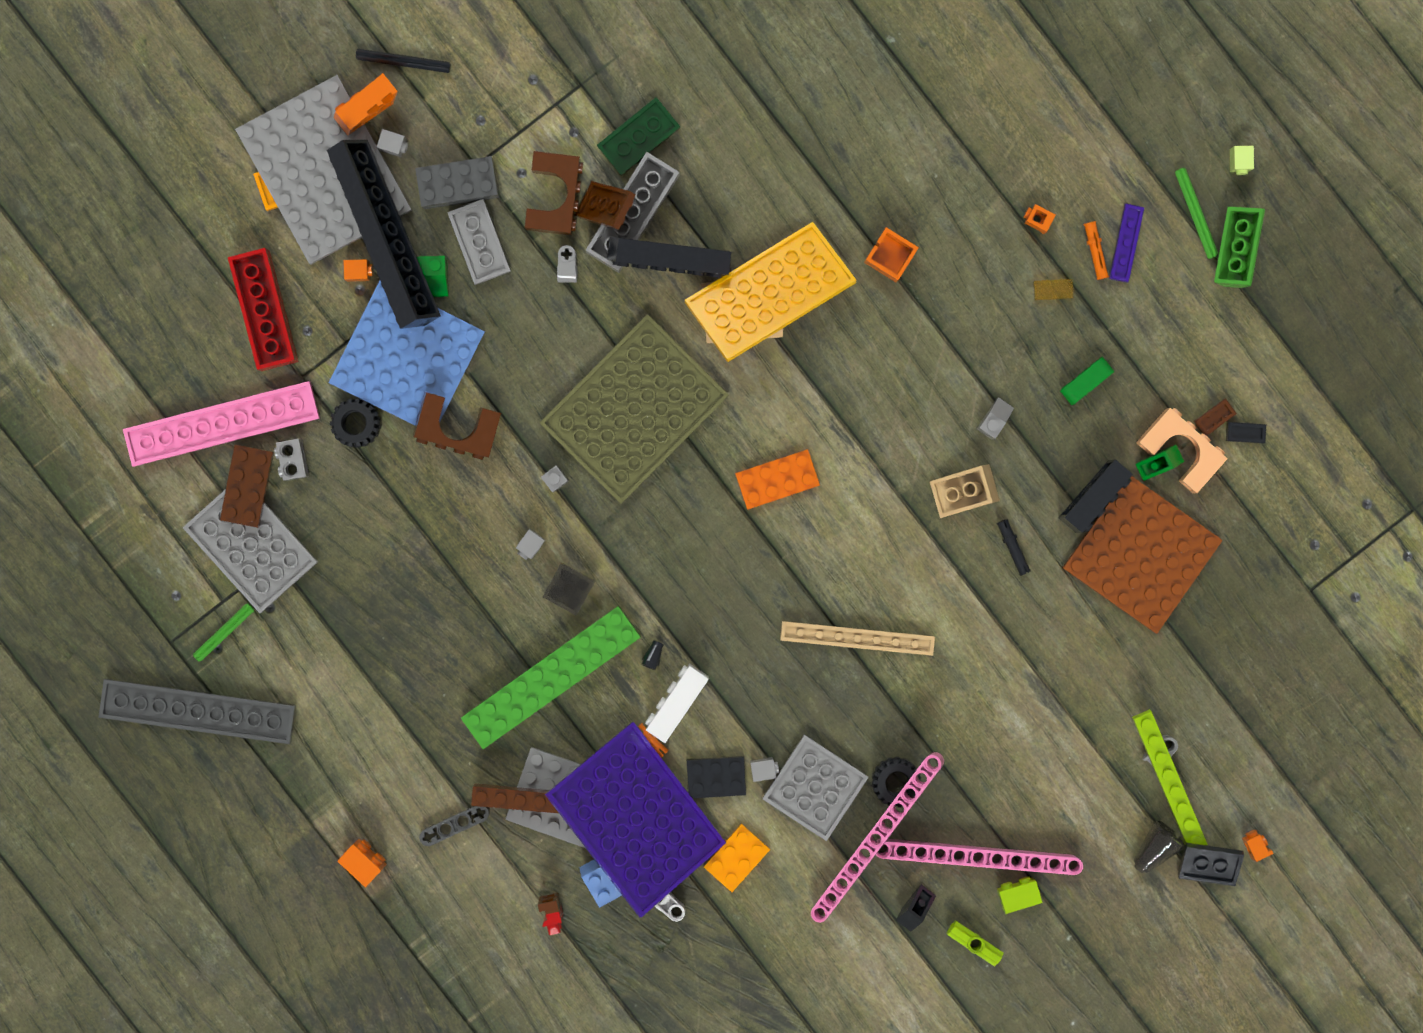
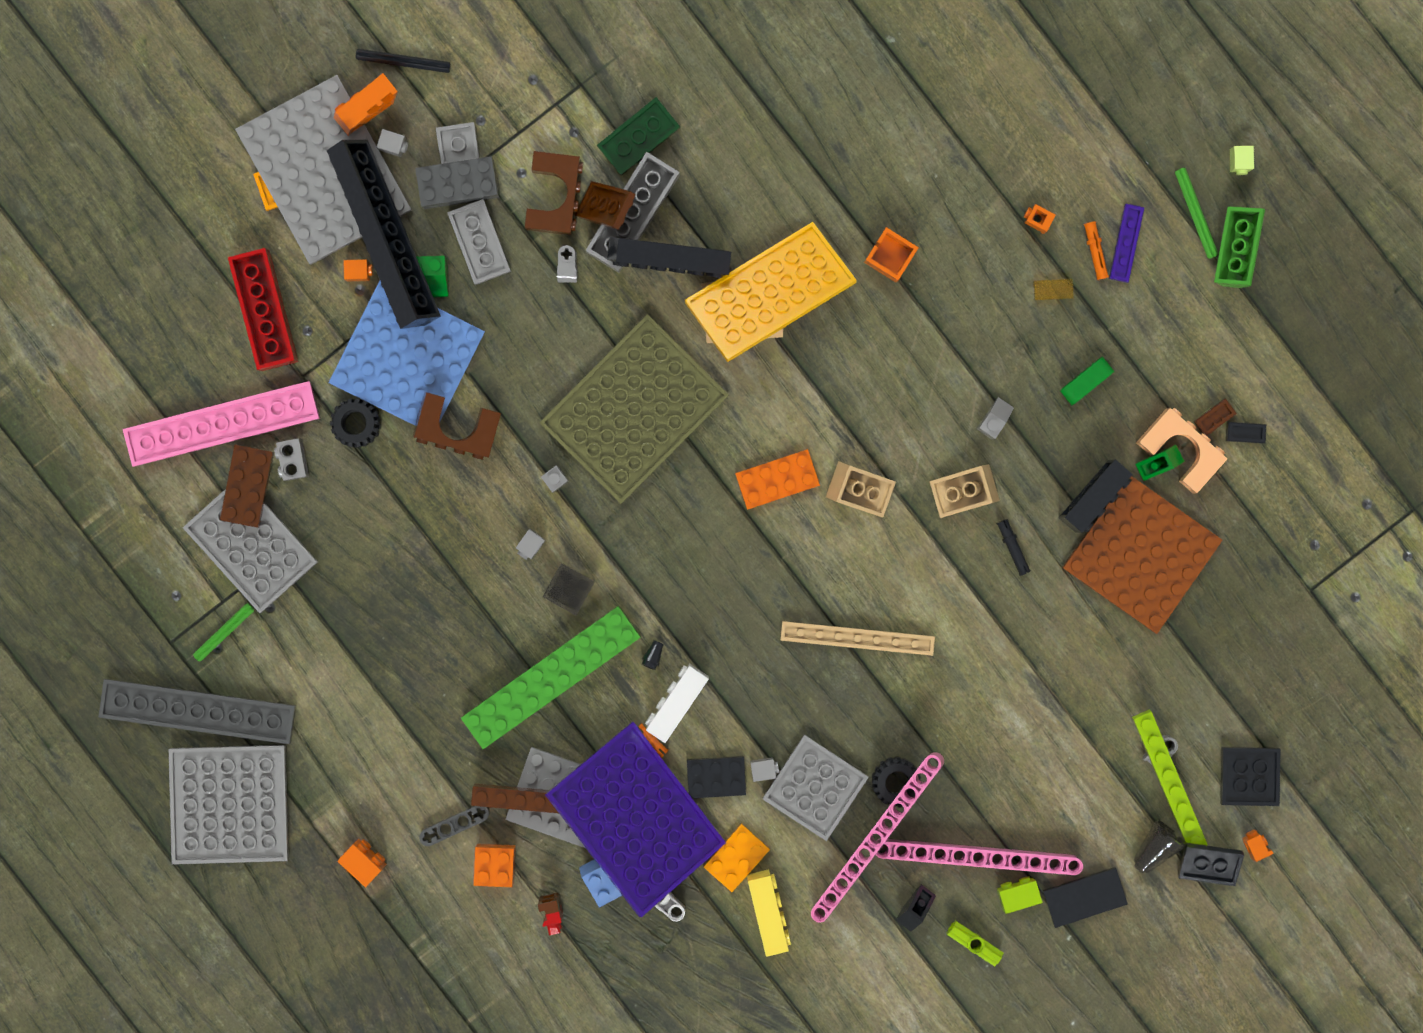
none -> light grey plate [169,745,289,864]
none -> light grey plate [436,122,480,164]
none -> orange brick [474,844,516,887]
none -> light yellow brick [747,869,791,957]
none -> tan slope [826,461,896,518]
none -> black tile [1043,867,1128,928]
none -> black plate [1220,747,1281,806]

